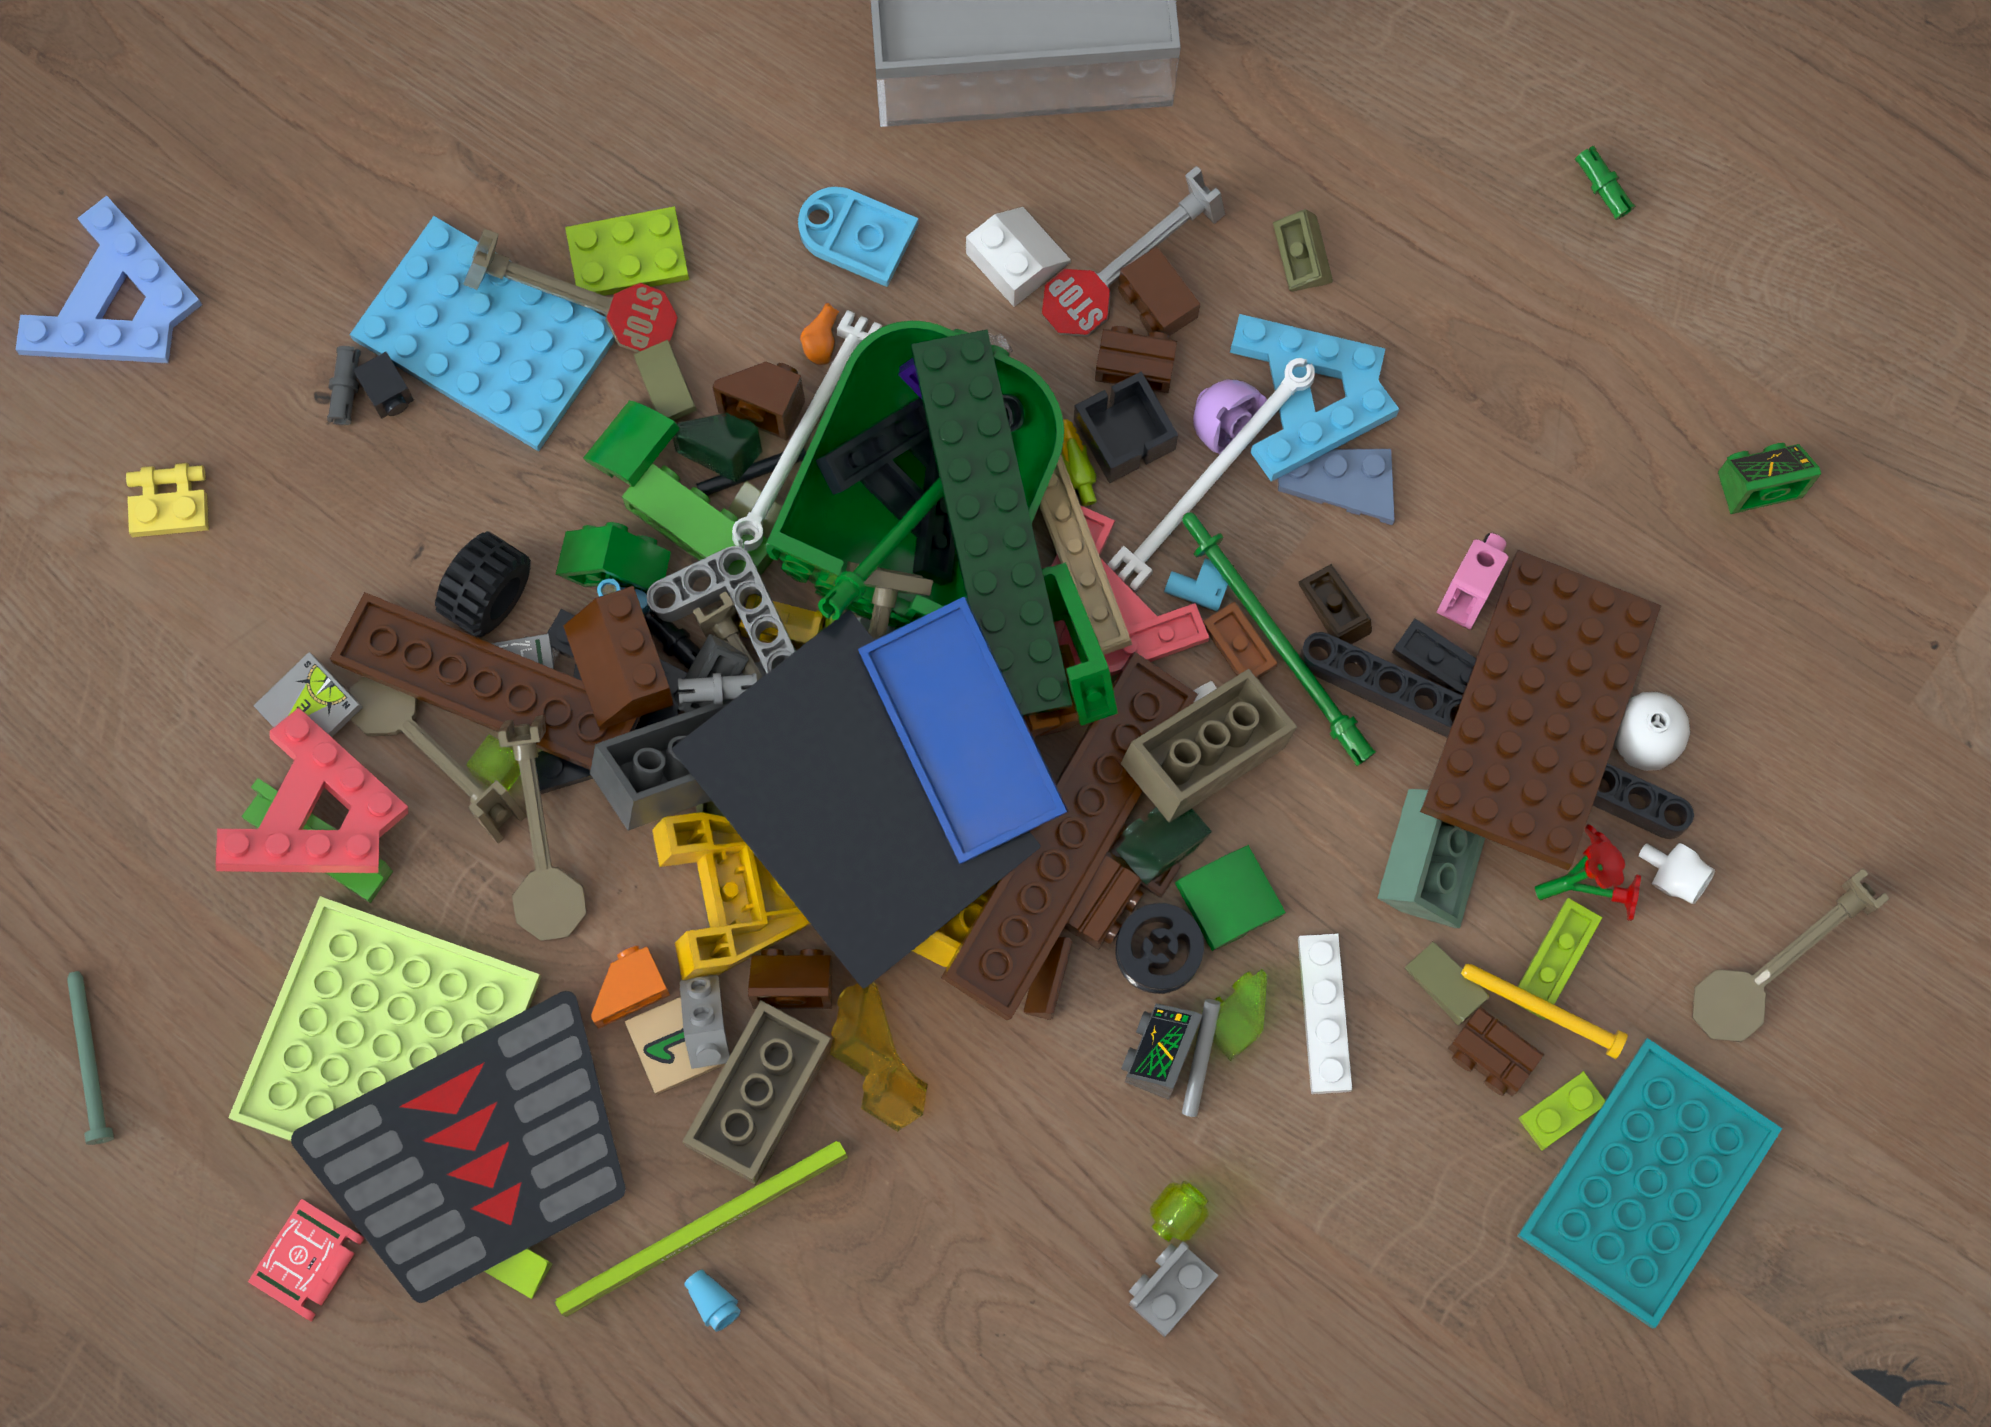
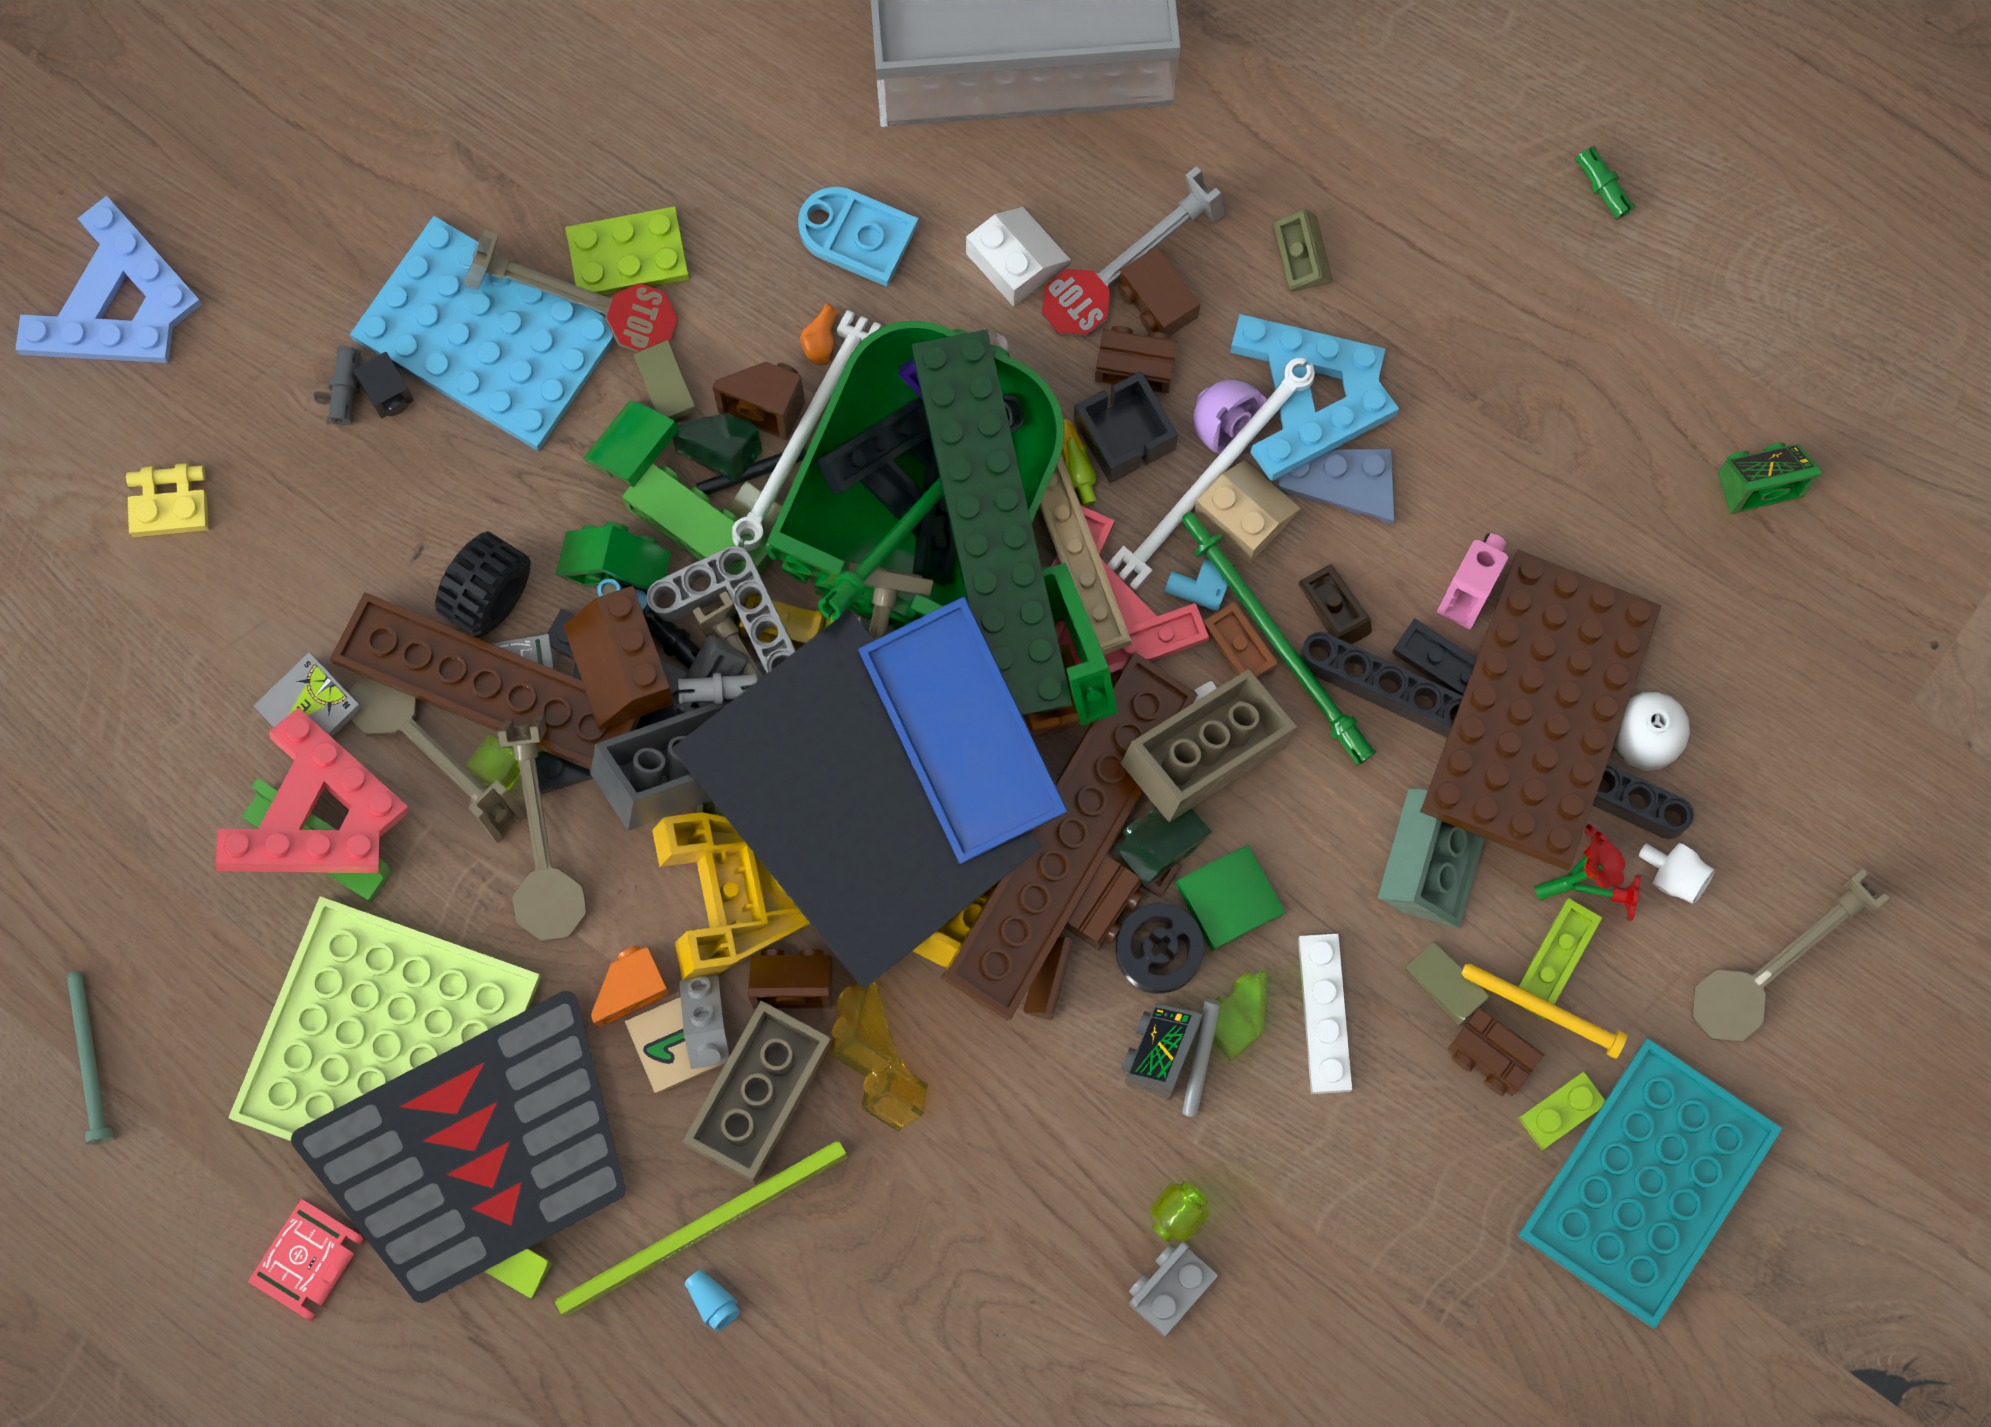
none -> tan slope [1194,460,1301,563]

